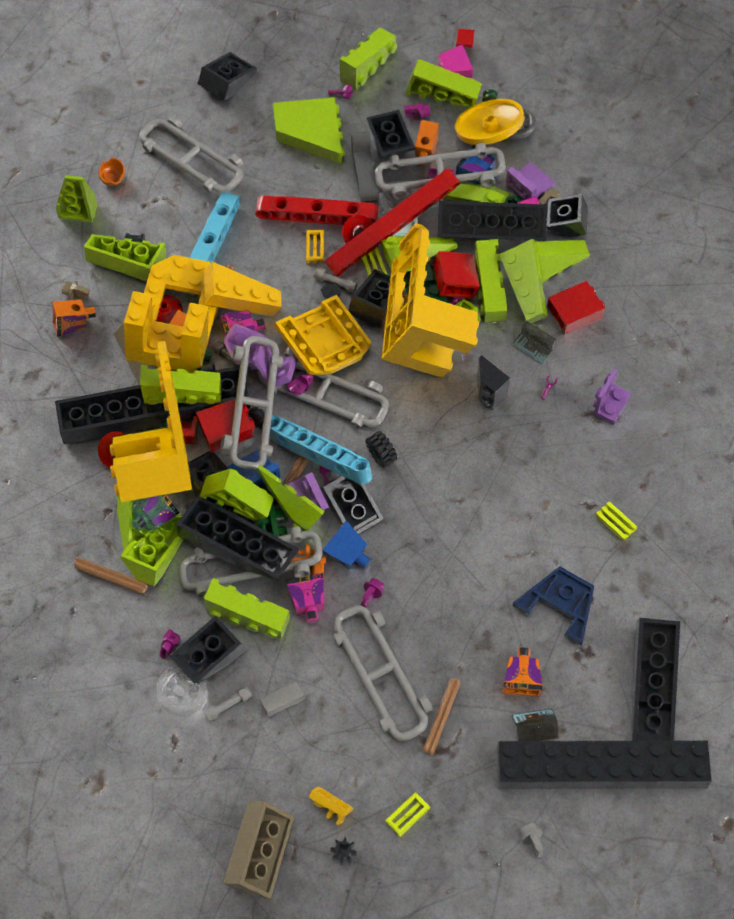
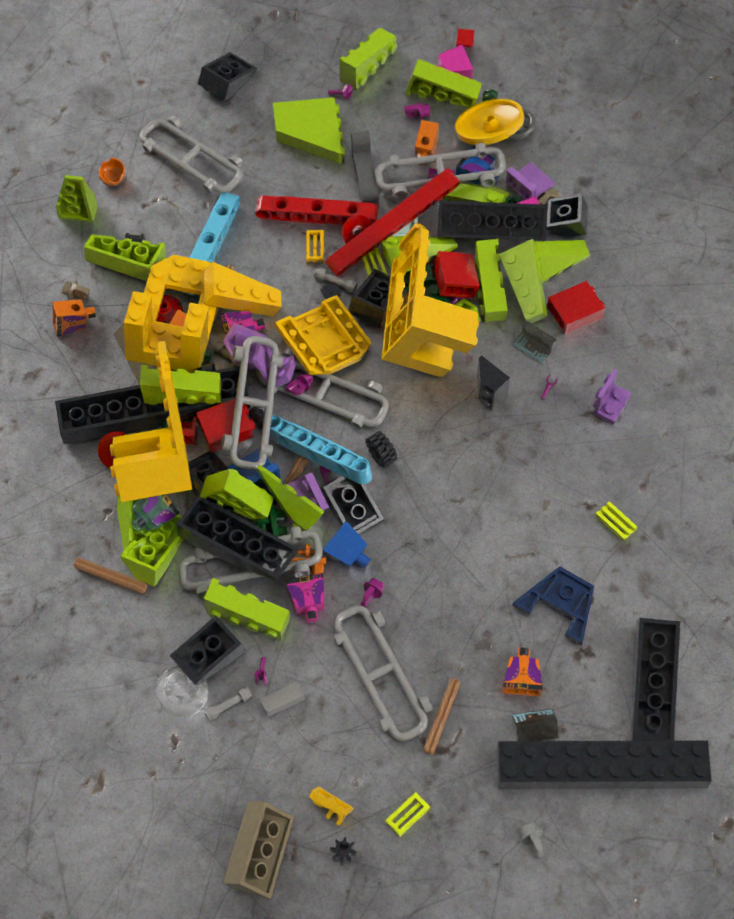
magenta piece [159,629,180,659] -> none
black slope [366,110,415,158] -> none
none -> magenta hand [254,657,267,685]

